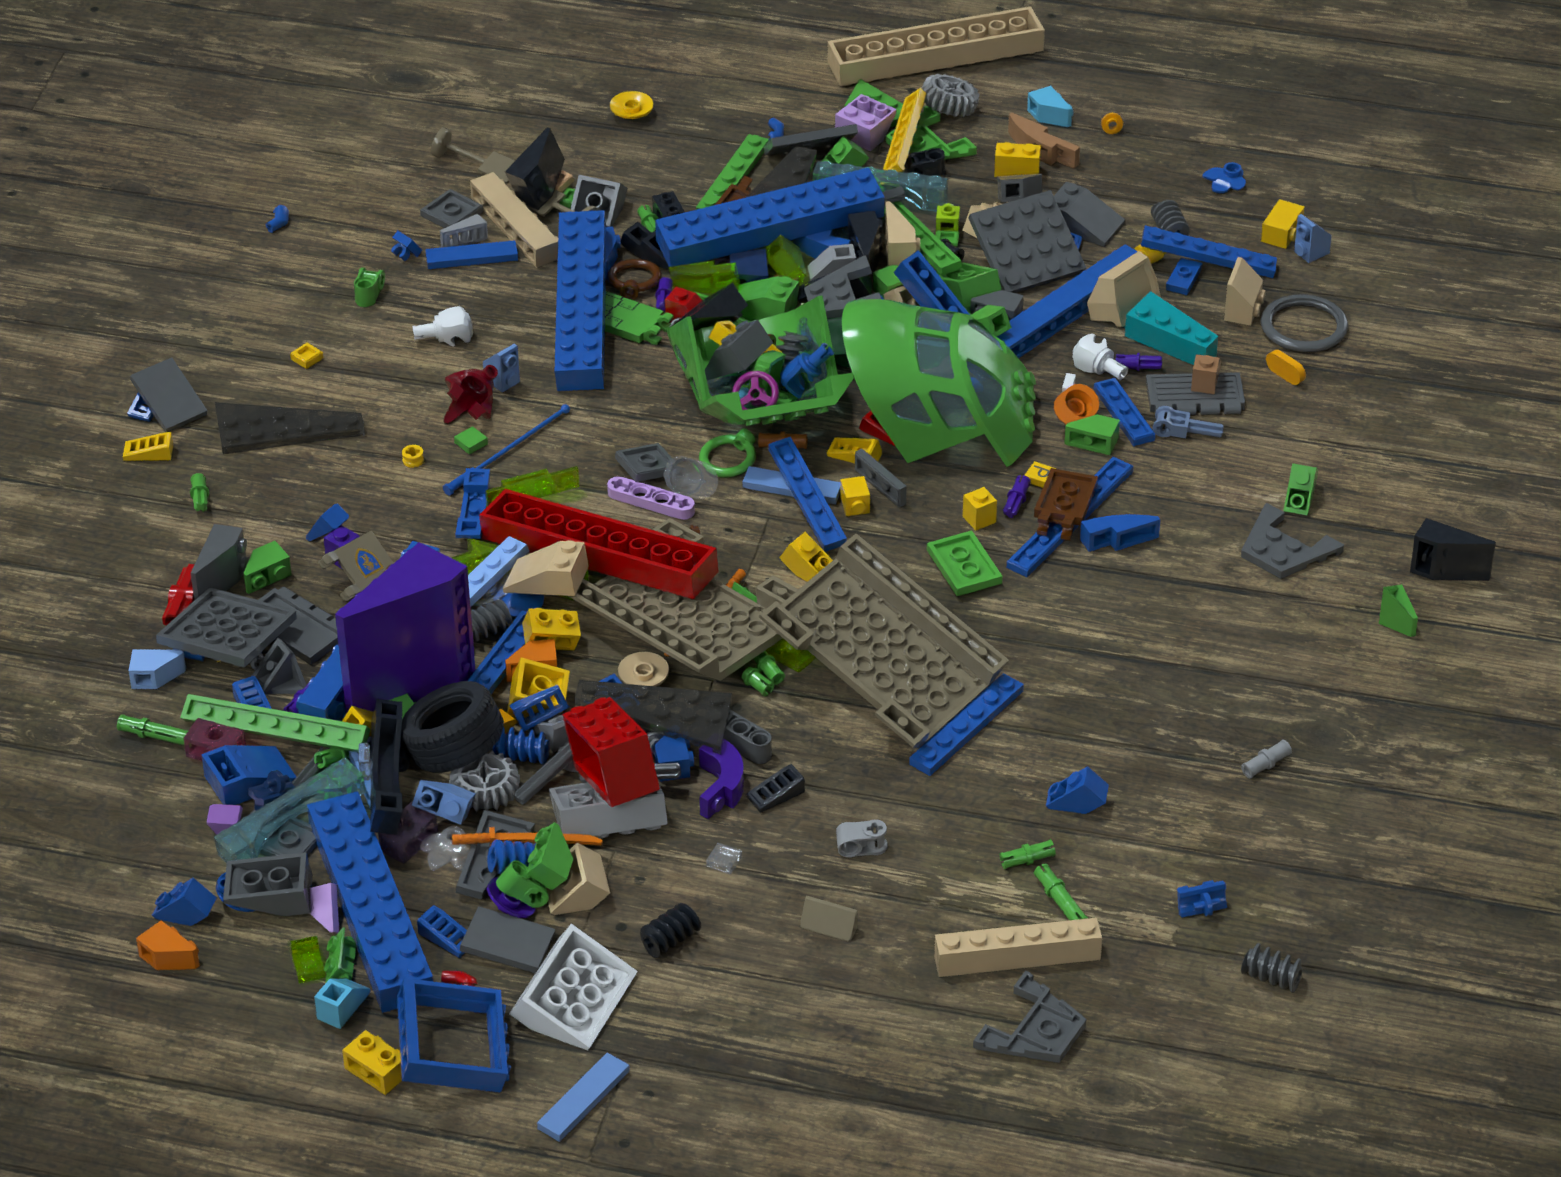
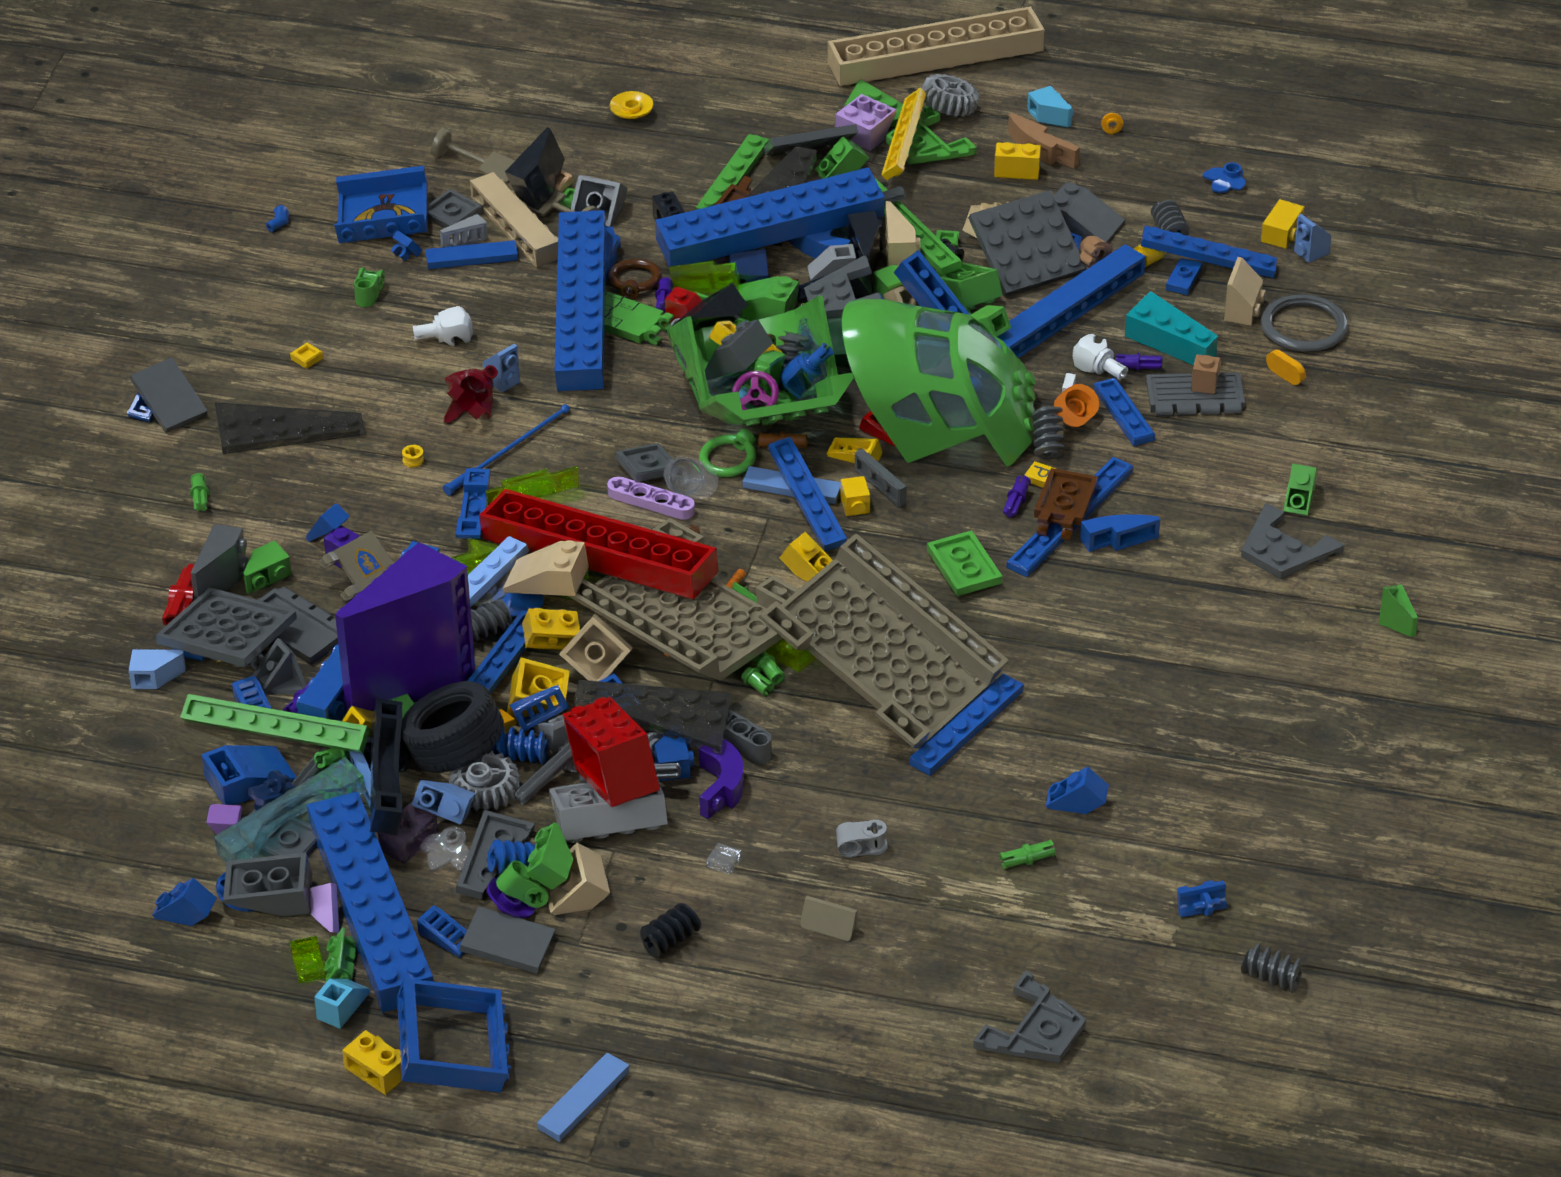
bright green pin [117,714,195,747] -> none
yellow slope [123,432,173,461] -> none
orange slope [136,920,200,970] -> none
clear pink brick [183,718,246,761] -> none
clear tile [359,743,371,781] -> none
red arm [441,971,477,987] -> none
orange sword [452,827,603,846] -> none
bright green tile [454,426,488,454] -> none
orange slope [505,639,557,682] -> none
white slope [509,924,638,1050] -> none
tan dish [618,652,669,689] -> none
black slope [620,222,677,271] -> none
bright green axle [637,205,658,233] -> none
black slope [746,764,805,813] -> none
clear neon green slope [765,235,807,283] -> none
blue arm [768,118,784,140] -> none
clear light blue arch [813,161,948,212] -> none
black piece [904,148,945,181] -> none
tan brick [934,918,1102,977] -> none
lime brick [936,203,960,231] -> none
yellow brick [963,487,997,531] -> none
dark grey slope [970,290,1024,321] -> none
dark grey slope [997,174,1043,202] -> none
bright green pin [1034,864,1088,920] -> none
bright green slope [1065,414,1120,455] -> none
tan helmet [1087,251,1161,327] -> none
sand blue connector [1153,406,1224,438] -> none
light grey pin [1241,740,1292,779] -> none
black slope [1410,518,1496,581] -> none
none -> blue panel [334,166,428,243]
none -> light grey plate [466,762,492,786]
none -> tan slope [559,614,633,685]
none -> dark grey piece [1032,406,1065,459]
none -> medium nougat piece [1080,236,1113,267]

